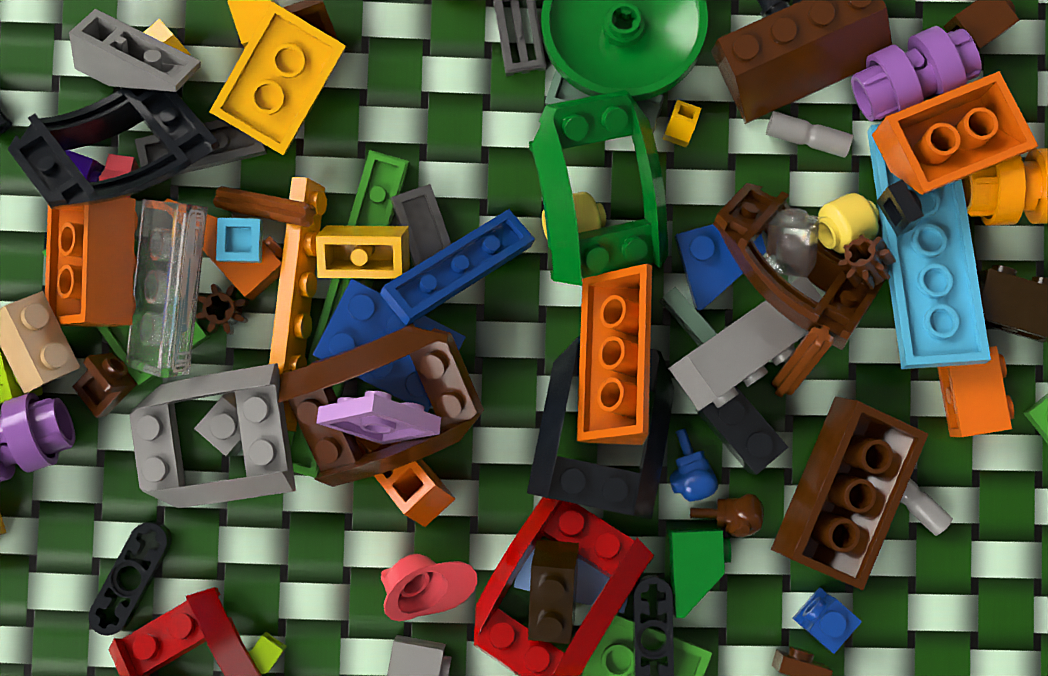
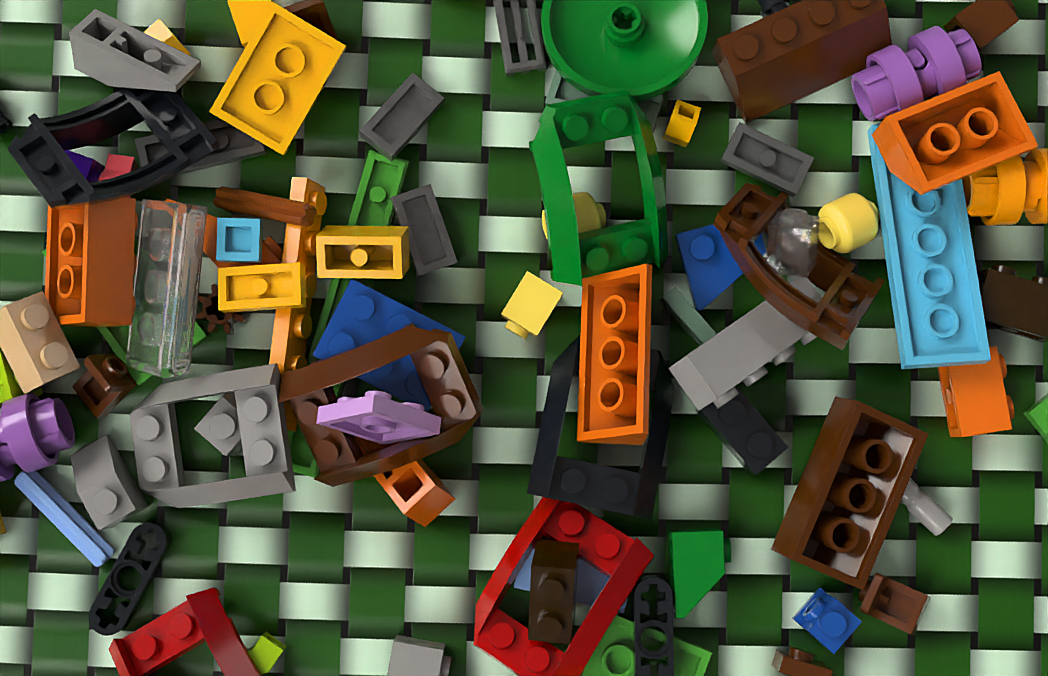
blue plate [380,209,535,326] -> none
coral piece [381,554,478,622] -> none
blue piece [670,429,718,502] -> none
reddish brown piece [690,494,764,538] -> none
light grey piece [766,111,853,158] -> none
dark orange axle [771,325,834,397] -> none
reddish brown gear [838,235,896,289] -> none
black plate [876,179,924,237] -> none
none -> light blue axle [14,470,115,567]
none -> light grey slope [70,435,149,531]
none -> yellow plate [218,262,306,313]
none -> flat silver tile [359,73,444,162]
none -> light yellow brick [501,271,563,340]
none -> dark grey plate [720,122,814,197]
none -> reddish brown bracket [858,572,931,636]

